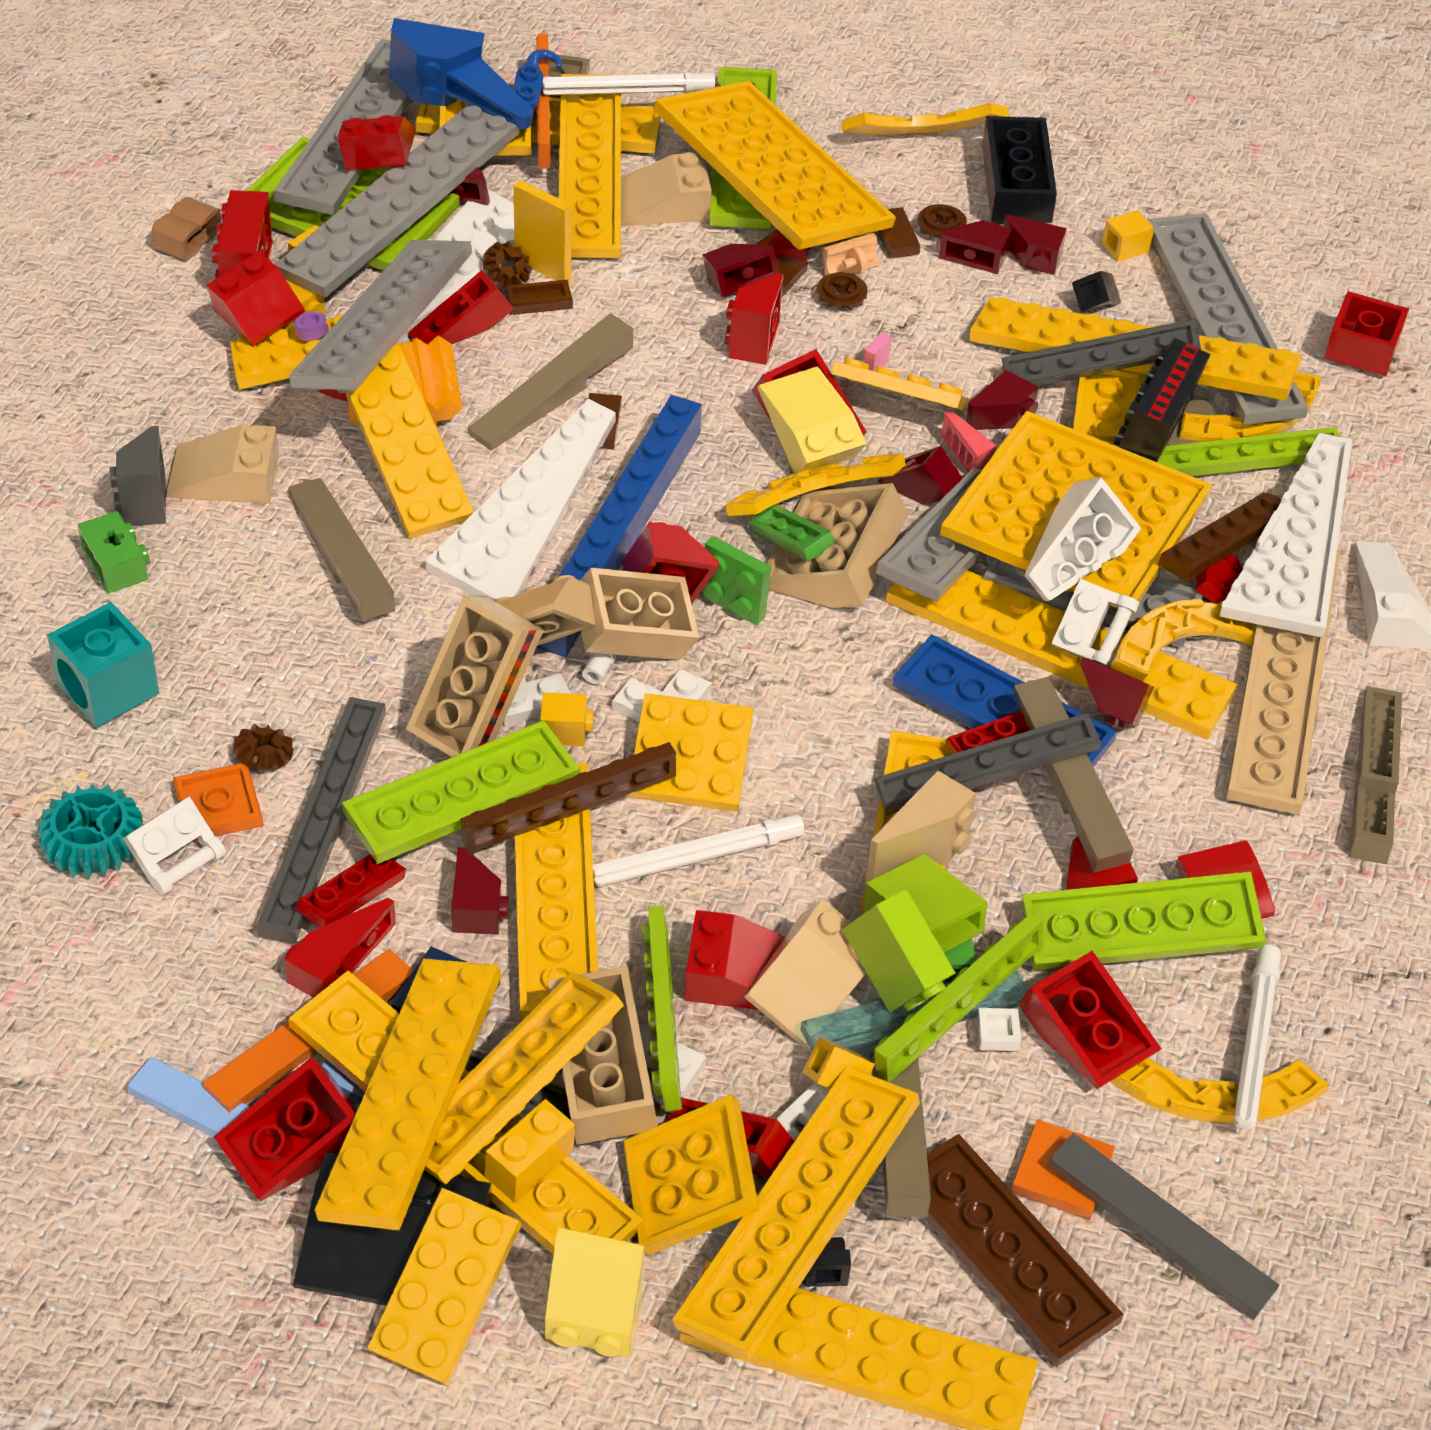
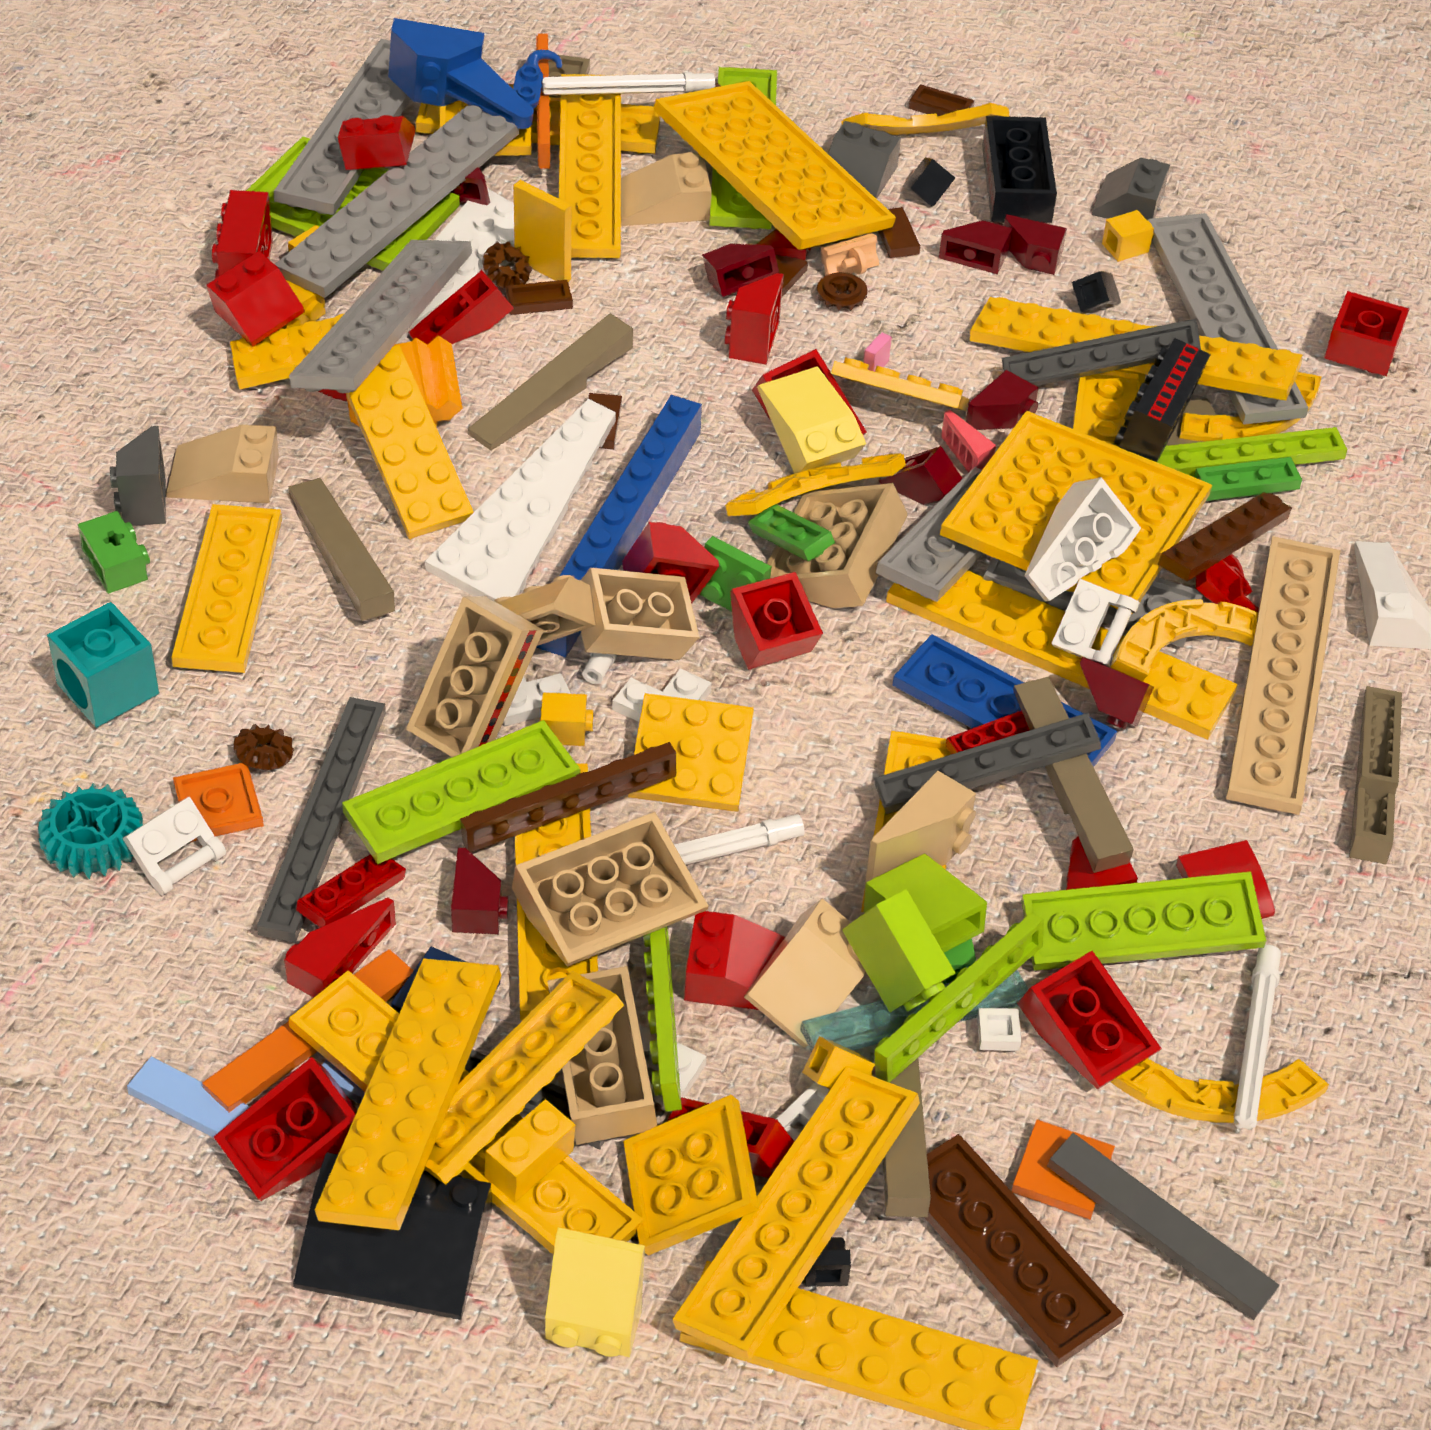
medium nougat brick [151,197,222,260] -> none
medium lavender tile [294,311,329,341] -> none
yellow plate [367,1188,522,1386] -> none
reddish brown gear [917,204,967,239] -> none
white wing [1220,433,1352,638] -> none
none -> yellow plate [171,504,282,673]
none -> tan slope [512,812,709,967]
none -> red slope [730,572,823,670]
none -> dark grey slope [828,121,901,199]
none -> black panel [903,157,955,206]
none -> reddish brown tile [909,84,975,117]
none -> dark grey slope [1092,157,1170,221]
none -> bright green plate [1194,457,1302,501]

